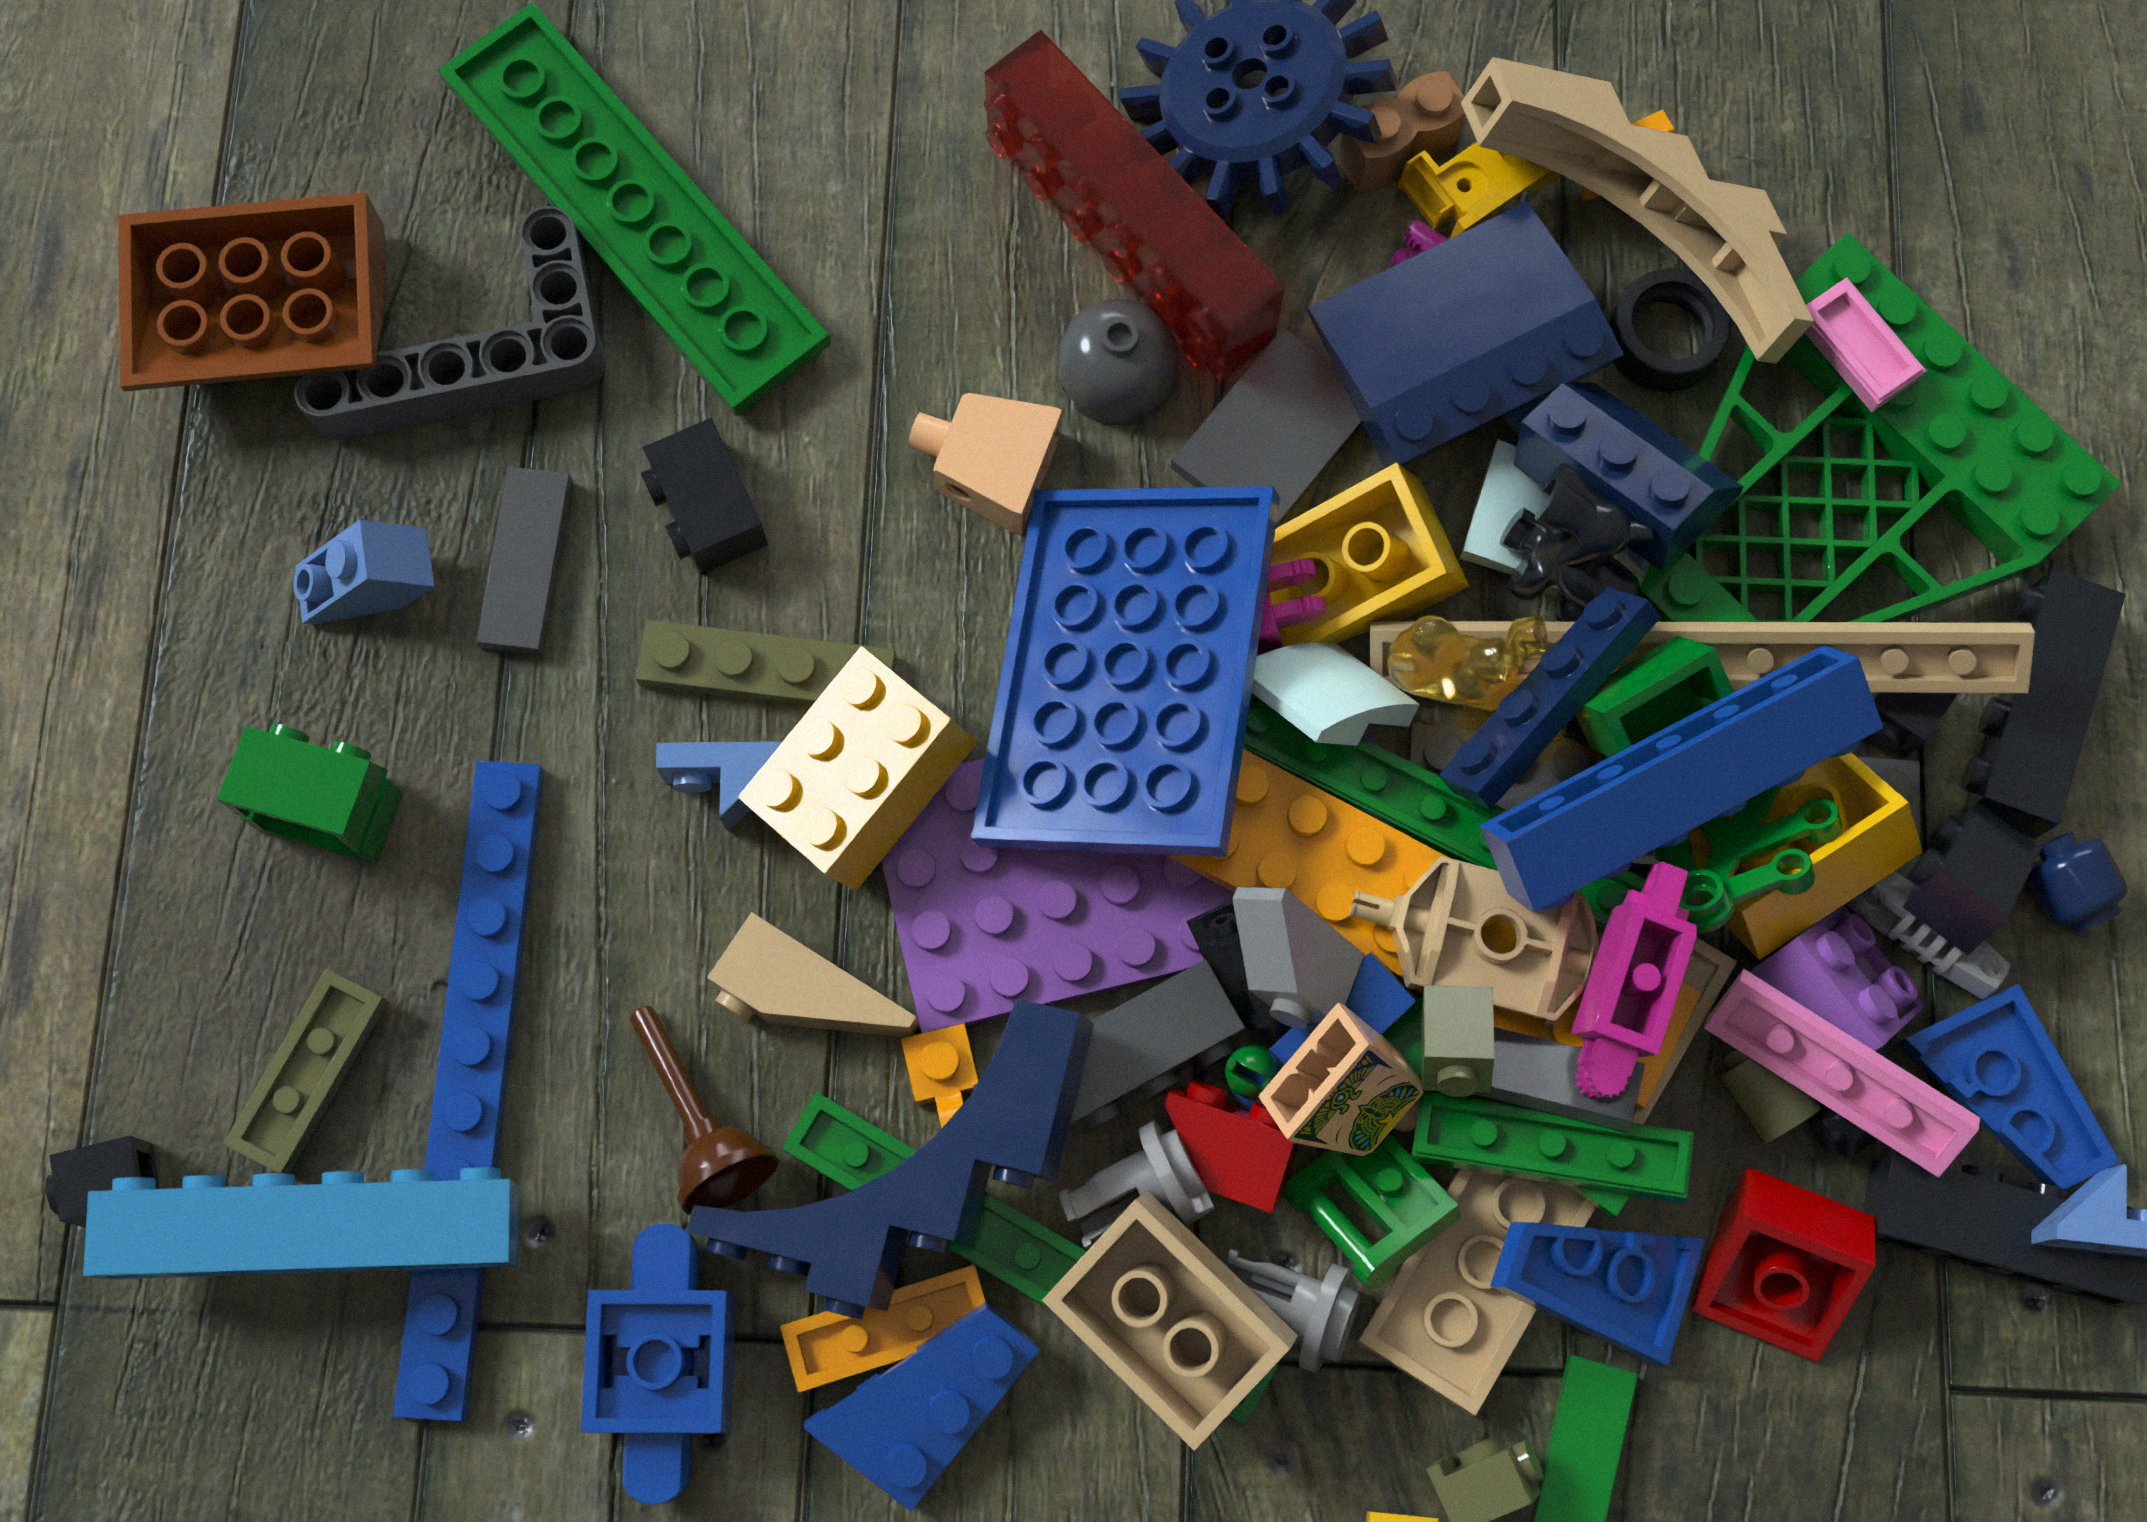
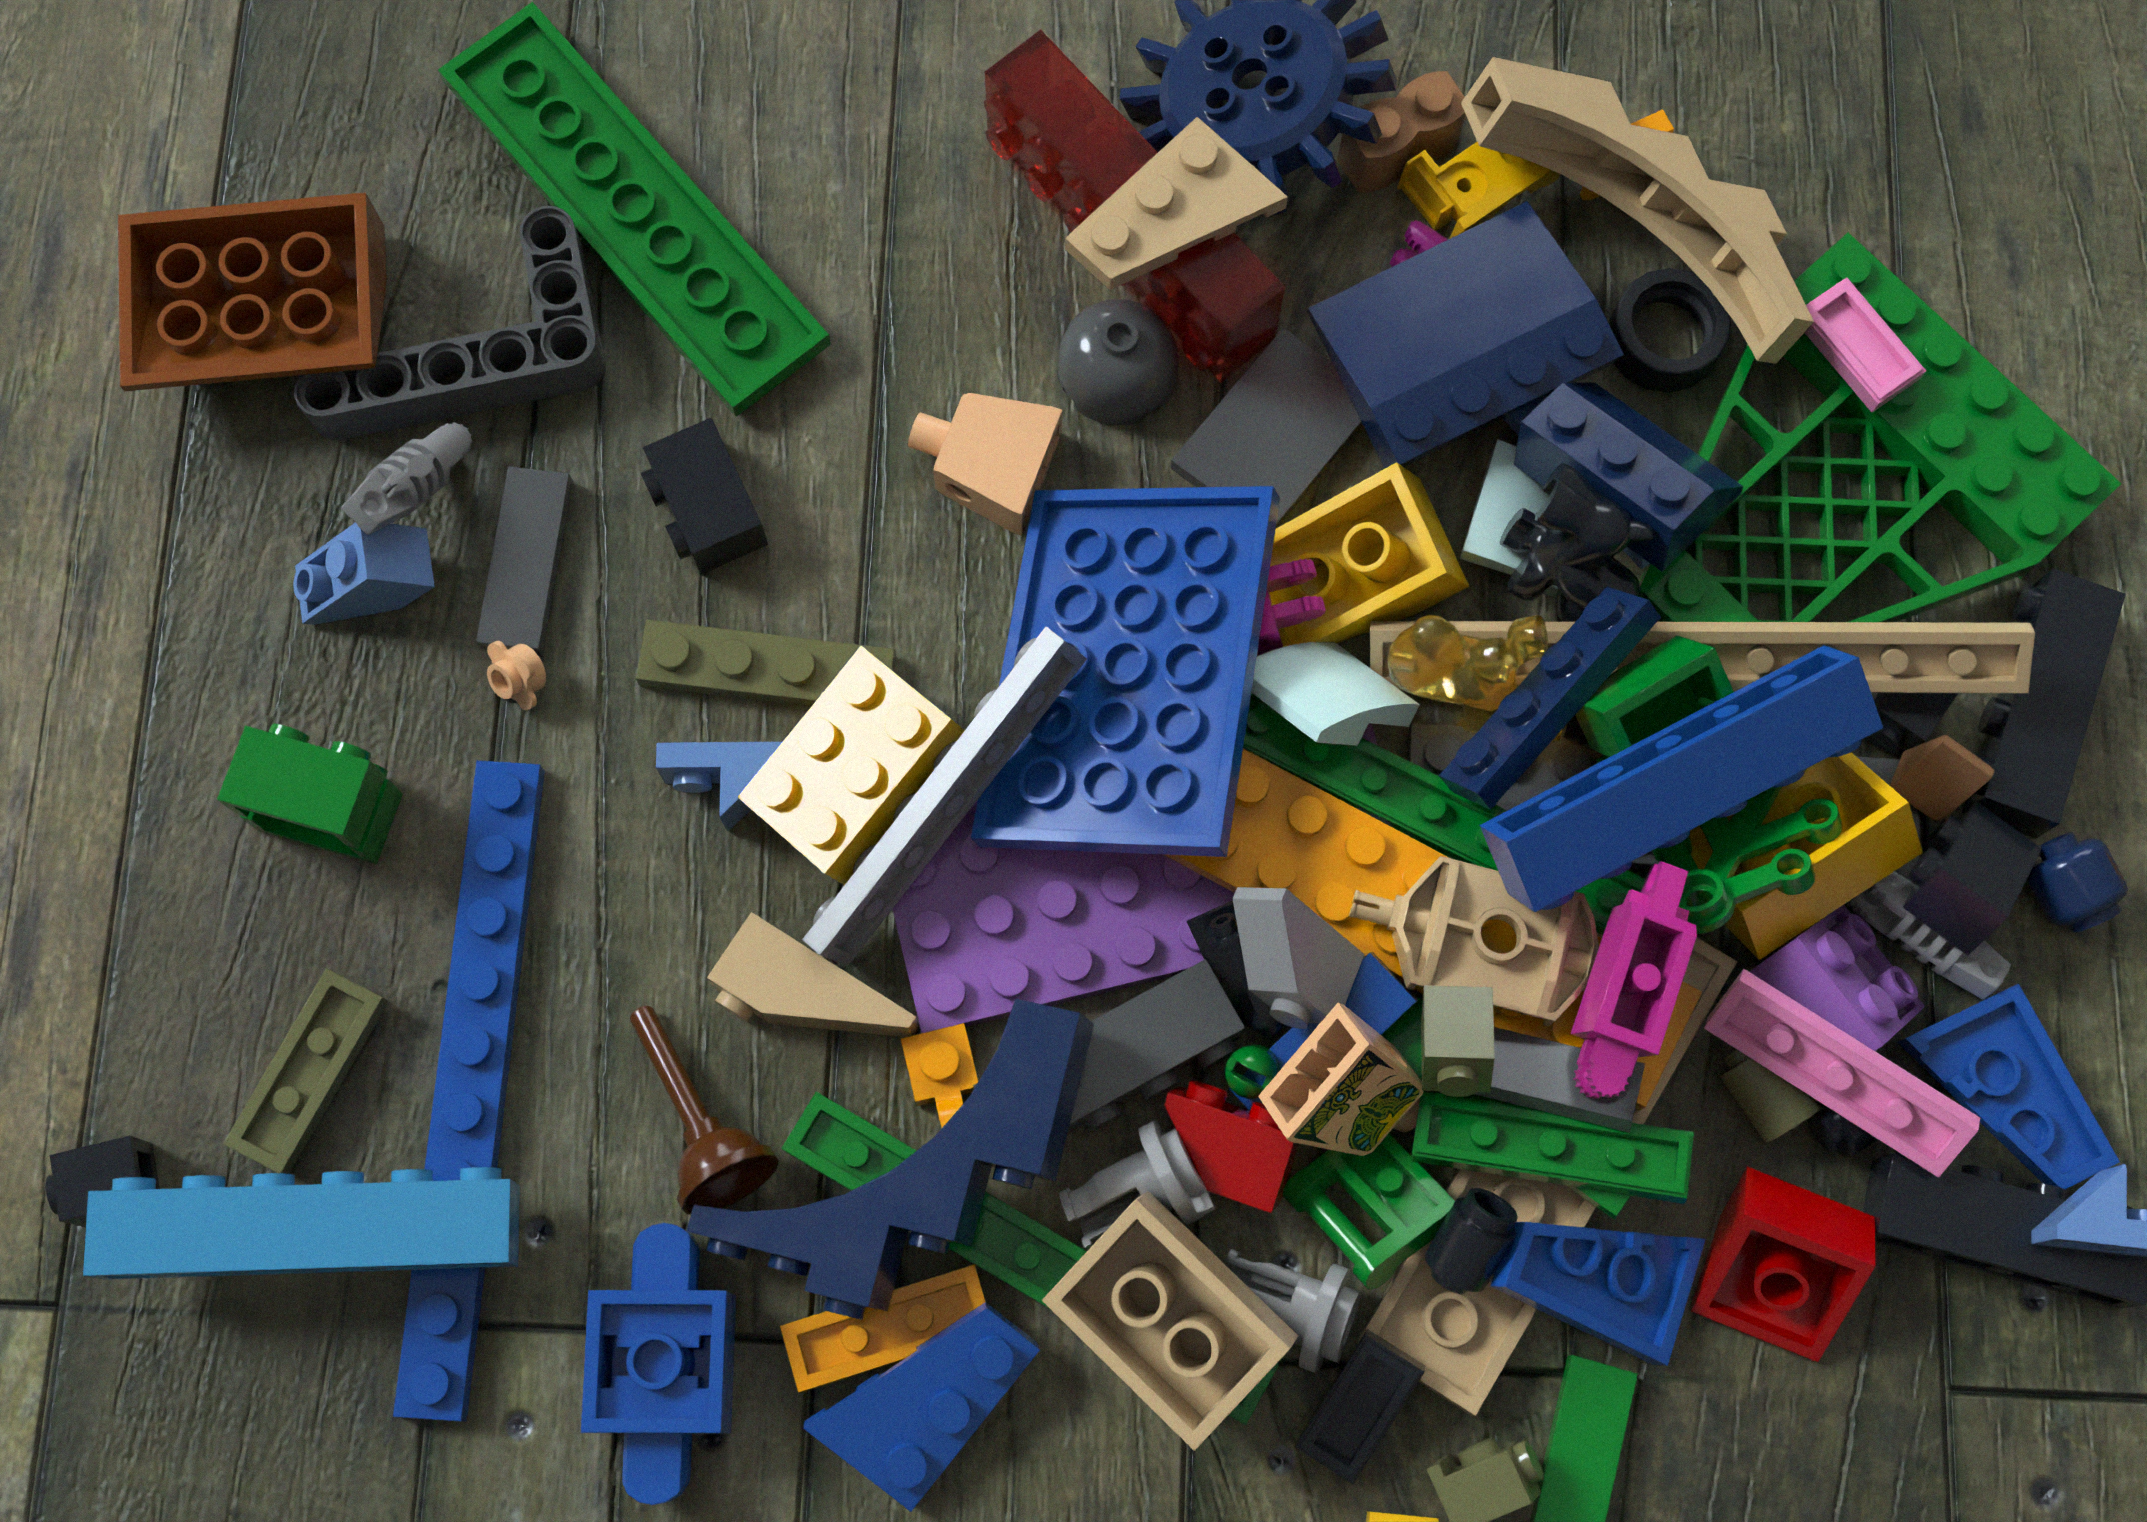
none -> light grey hinge [342,422,473,535]
none -> light nougat plate [487,641,546,710]
none -> light grey plate [802,627,1087,966]
none -> tan wing [1065,117,1288,290]
none -> black tile [1295,1329,1426,1485]
none -> black brick [1425,1188,1518,1294]
none -> medium nougat slope [1890,735,1995,821]

